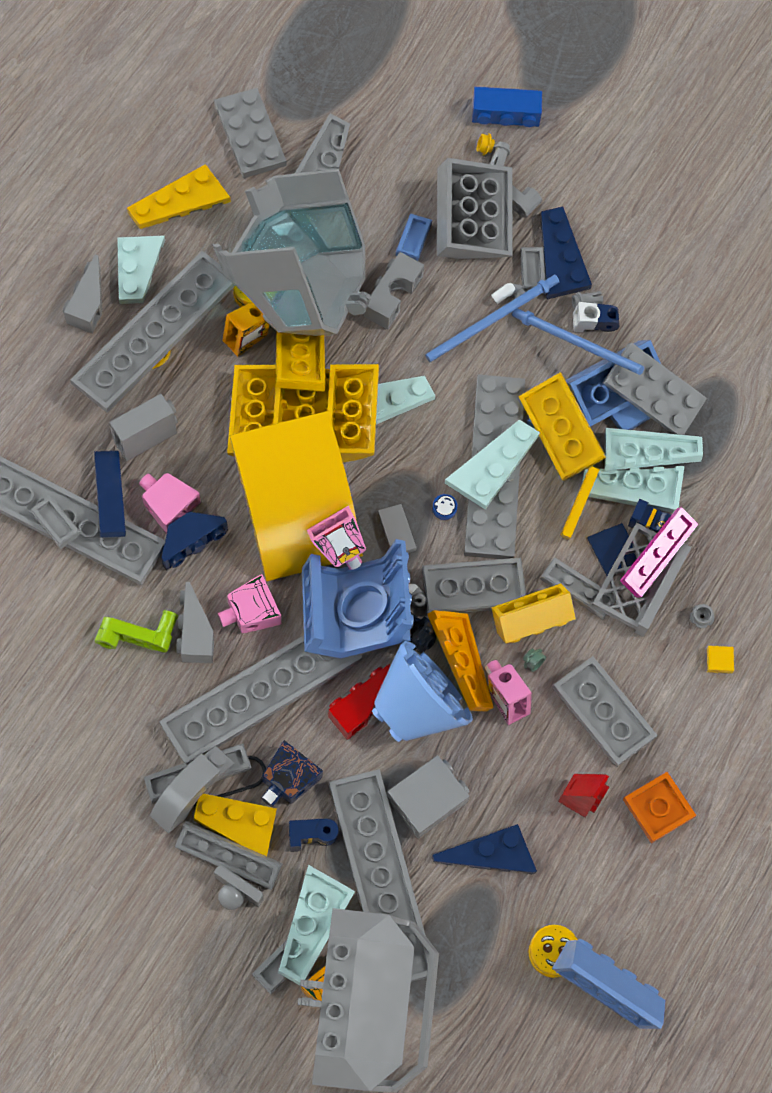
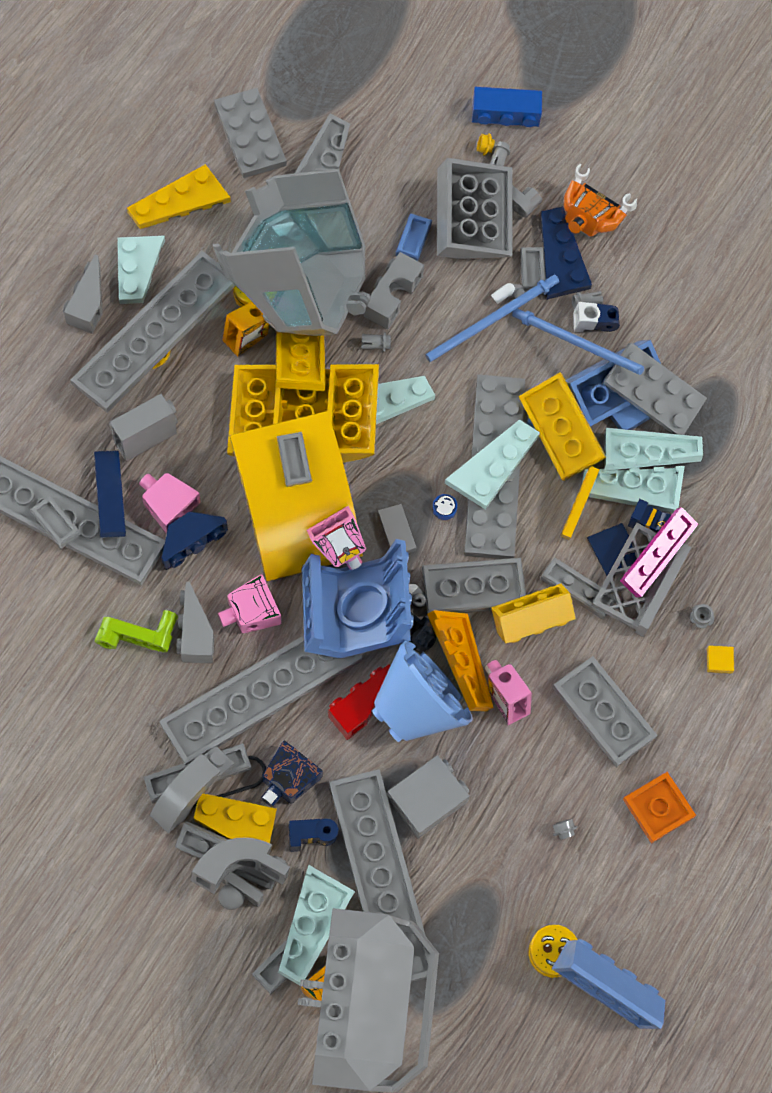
dark blue wing [432,824,537,875] -> none
sand green plate [523,648,546,672] -> none
red slope [558,774,609,818] -> none
none -> light grey arch [191,837,290,894]
none -> light grey tile [277,432,312,487]
none -> light grey pin [362,332,391,352]
none -> light grey plate [552,819,578,840]
none -> orange torso [564,164,637,237]

